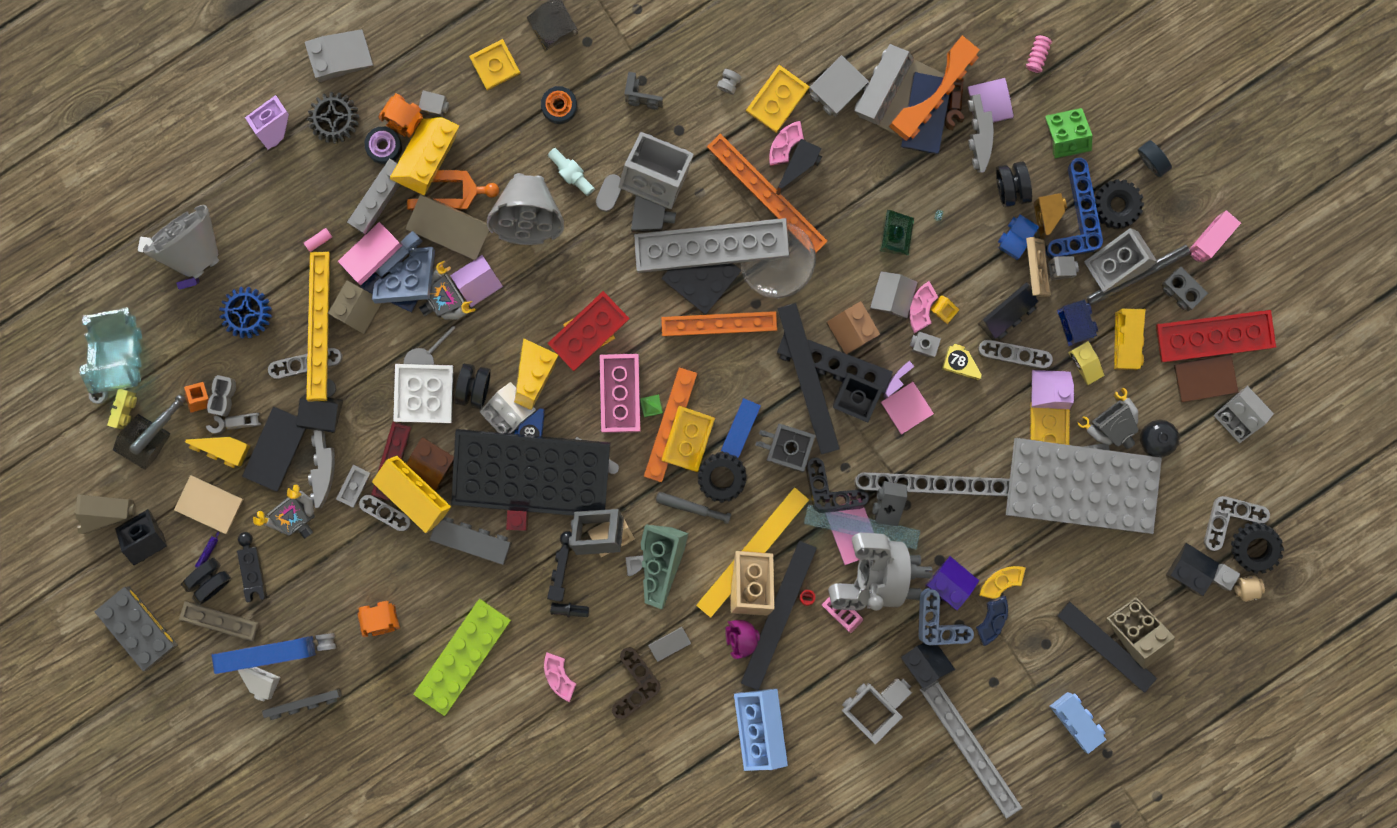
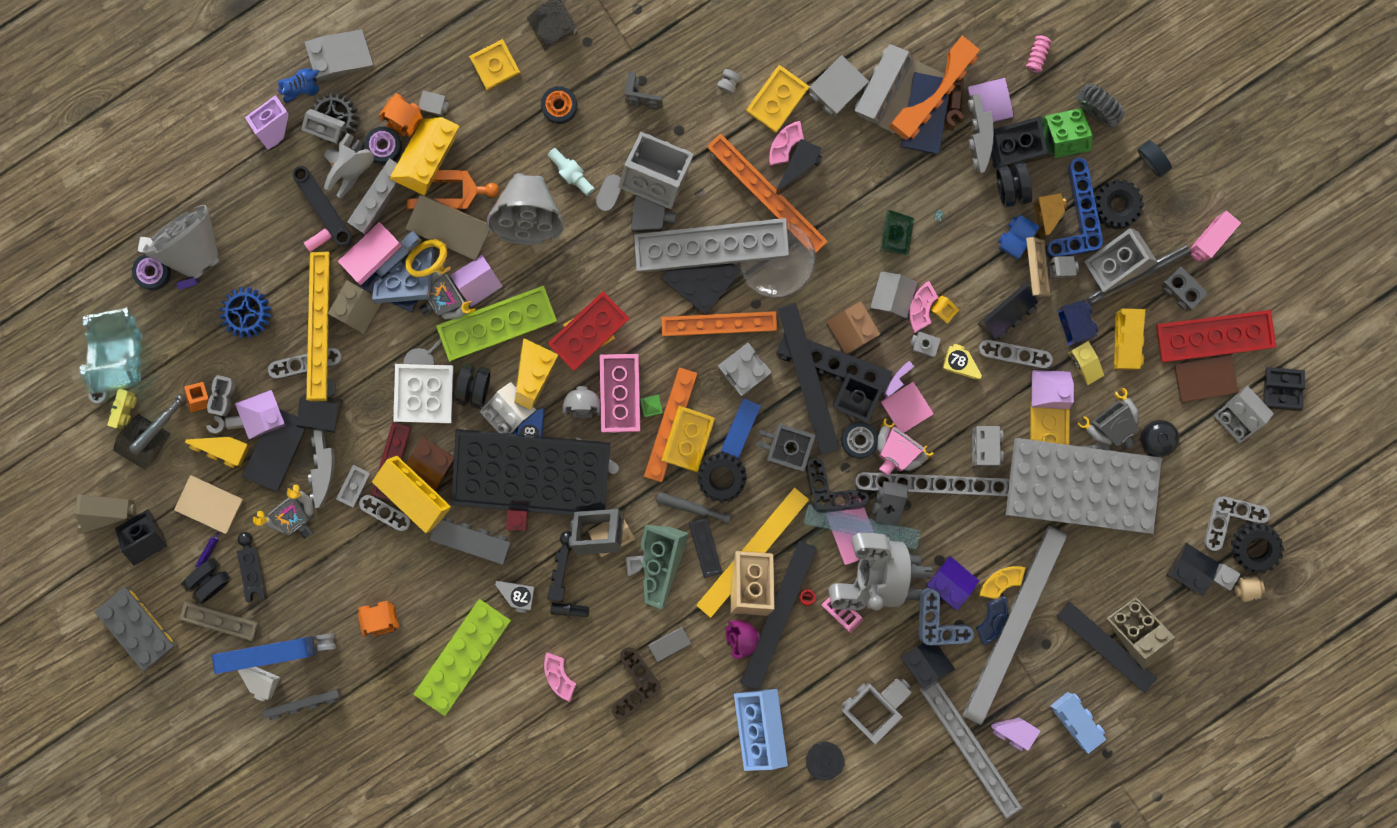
none -> wheel [132,254,171,290]
none -> lavender slope [235,390,285,440]
none -> blue animal [278,68,319,103]
none -> black piece [293,166,352,247]
none -> light grey slope [301,109,345,144]
none -> light grey piece [324,133,374,198]
none -> yellow piece [406,239,447,277]
none -> lime plate [436,286,557,362]
none -> light grey slope [495,581,535,613]
none -> light grey cylinder [563,386,601,418]
none -> black tile [689,518,722,578]
none -> light grey piece [717,343,772,397]
none -> black tile [806,741,844,780]
none -> wheel [841,422,878,459]
none -> bright pink torso [877,419,933,476]
none -> light grey beam [963,525,1067,725]
none -> light grey piece [972,426,1003,466]
none -> lavender slope [990,717,1040,751]
none -> black slope [991,116,1055,169]
none -> dark grey gear [1076,84,1125,127]
none -> black slope [1263,367,1305,411]

